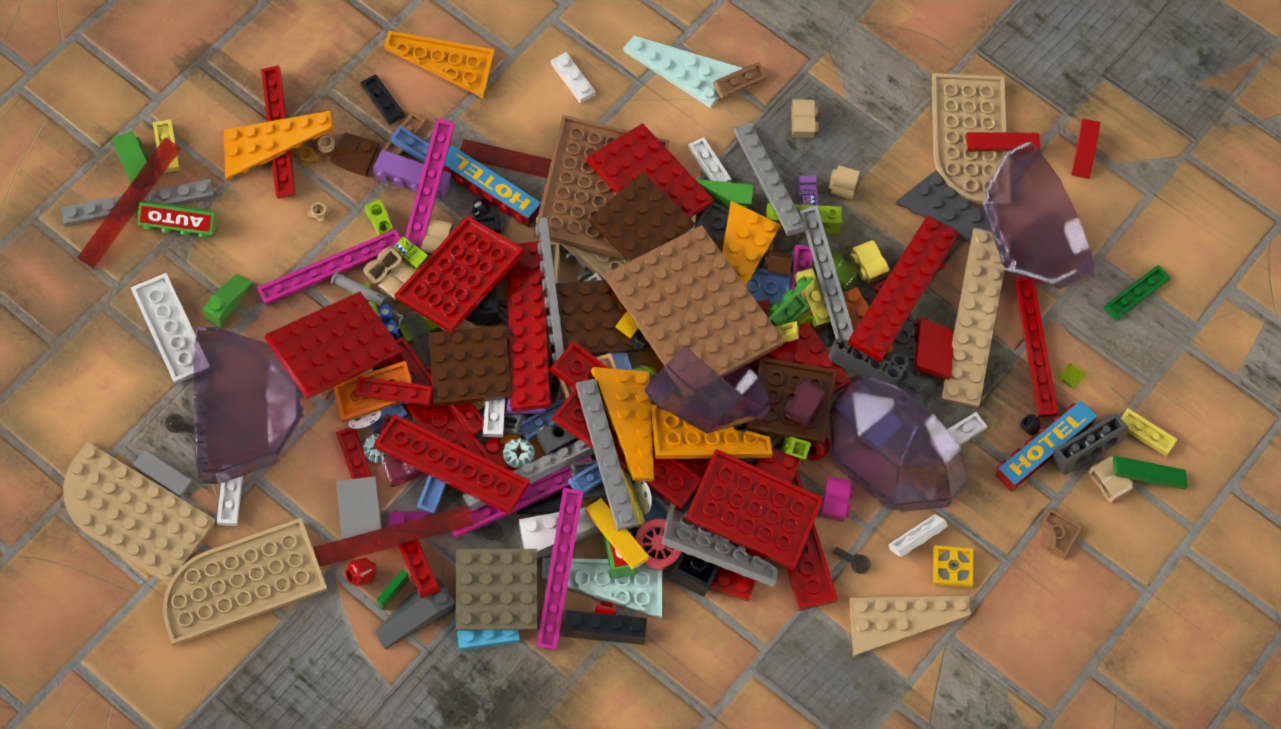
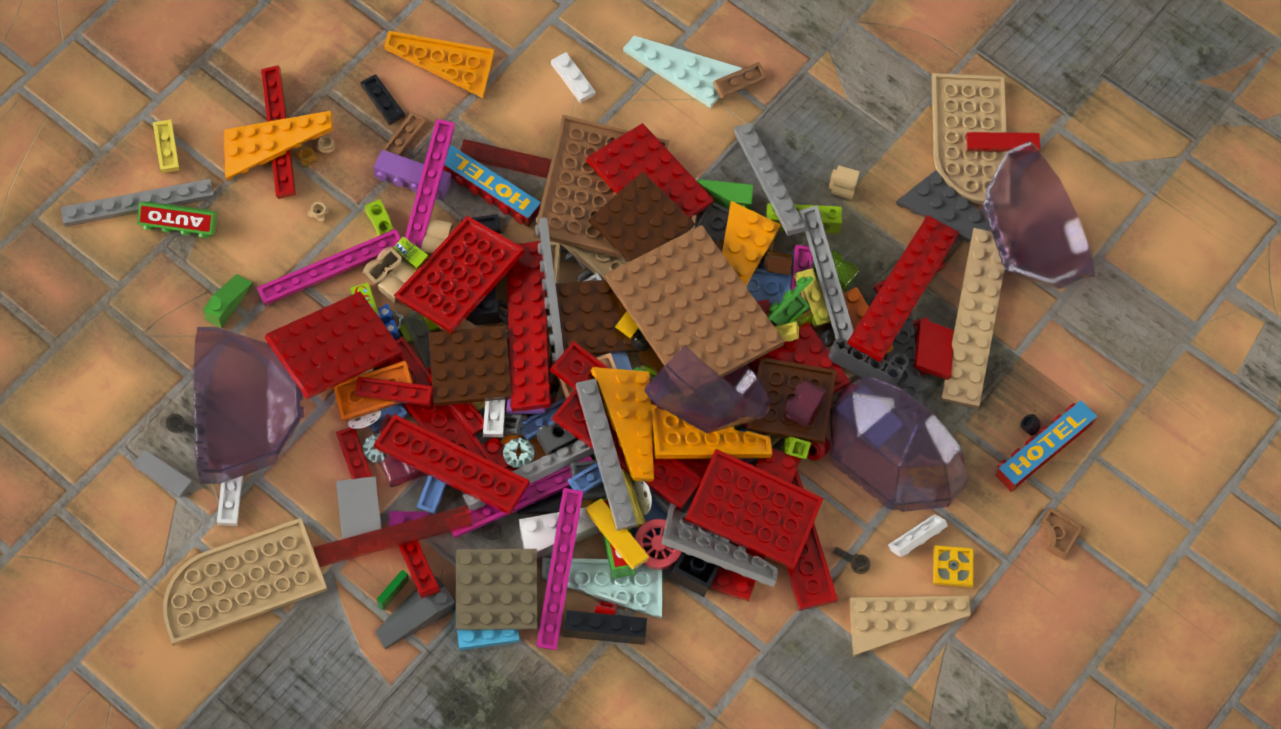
tan plate [63,442,217,585] -> none
clear red plate [77,137,181,270] -> none
bright green brick [112,131,157,192] -> none
white plate [131,273,211,384] -> none
reddish brown plate [329,132,380,177] -> none
light grey pin [331,271,387,307] -> none
red head [345,558,377,587] -> none
medium blue tile [390,125,430,163] -> none
black tile [472,197,490,217] -> none
white tile [688,137,732,182] -> none
tan brick [791,99,819,138] -> none
medium lavender leg [798,175,818,205] -> none
dark pink brick [820,476,854,522] -> none
light yellow brick [850,240,890,284] -> none
white tile [929,412,987,457] -> none
red plate [1014,276,1058,418] -> none
dark grey brick [1052,413,1128,475] -> none
clear neon green tile [1058,363,1086,390] -> none
red slope [1071,118,1101,179] -> none
tan brick [1089,456,1133,503] -> none
green tile [1103,265,1171,321] -> none
green tile [1113,456,1188,490] -> none
light yellow plate [1121,408,1178,456] -> none

